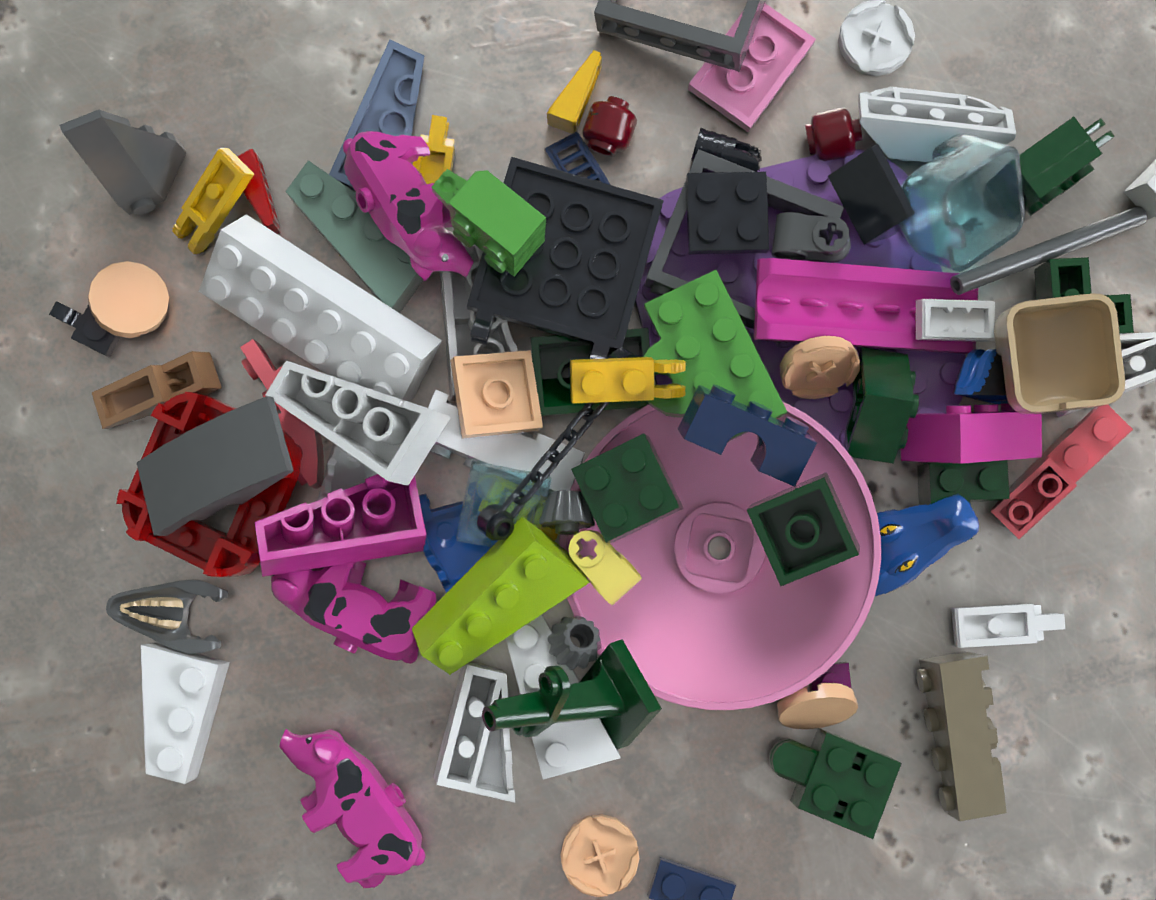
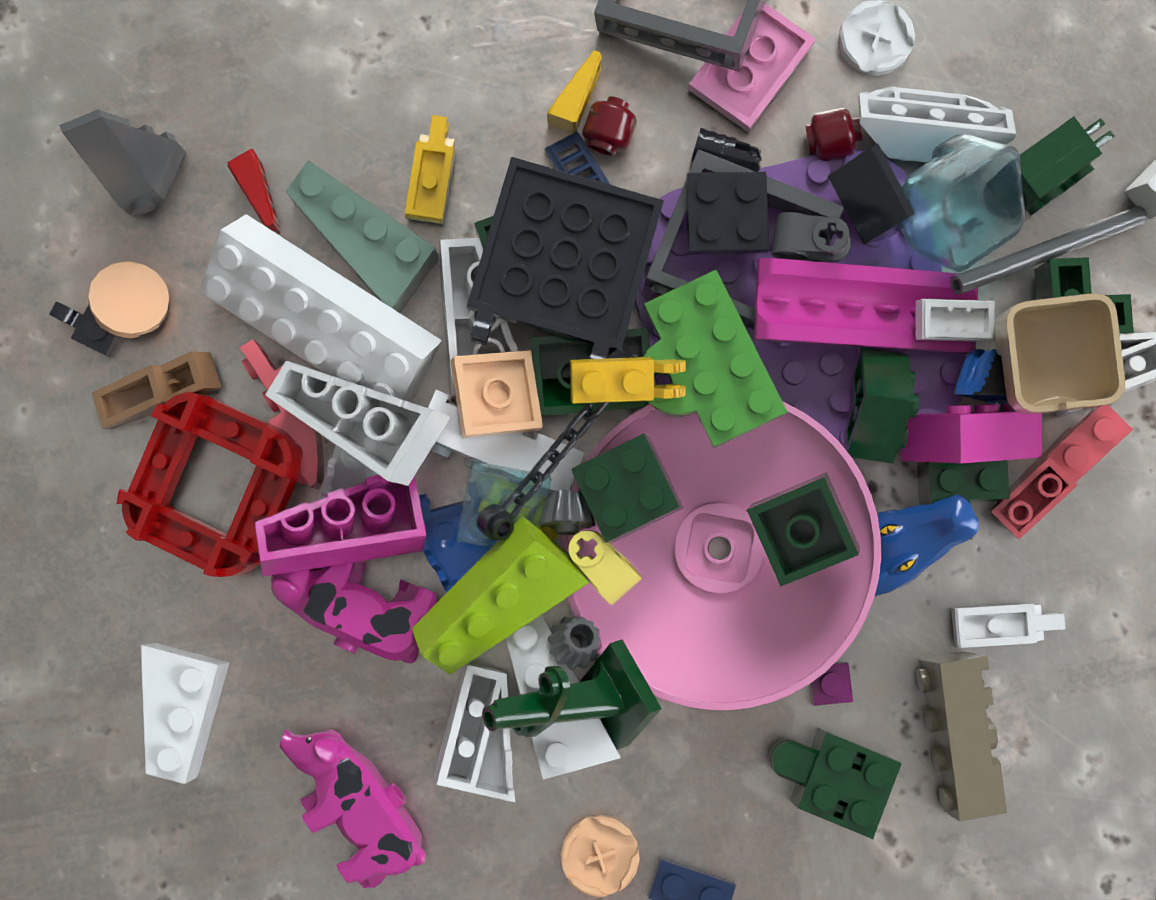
dark grey animal [106,580,228,654] -> none
dark grey slope [137,396,294,536] -> none
yellow hinge [172,148,254,255] -> none
sand blue wing [329,39,425,191] -> none
dark pink animal [343,131,474,281] -> none
bright green hinge [432,169,546,276] -> none
dark blue arch [678,384,817,487] -> none
light nougat tile [777,683,858,729] -> none
light nougat tile [779,336,860,399] -> none

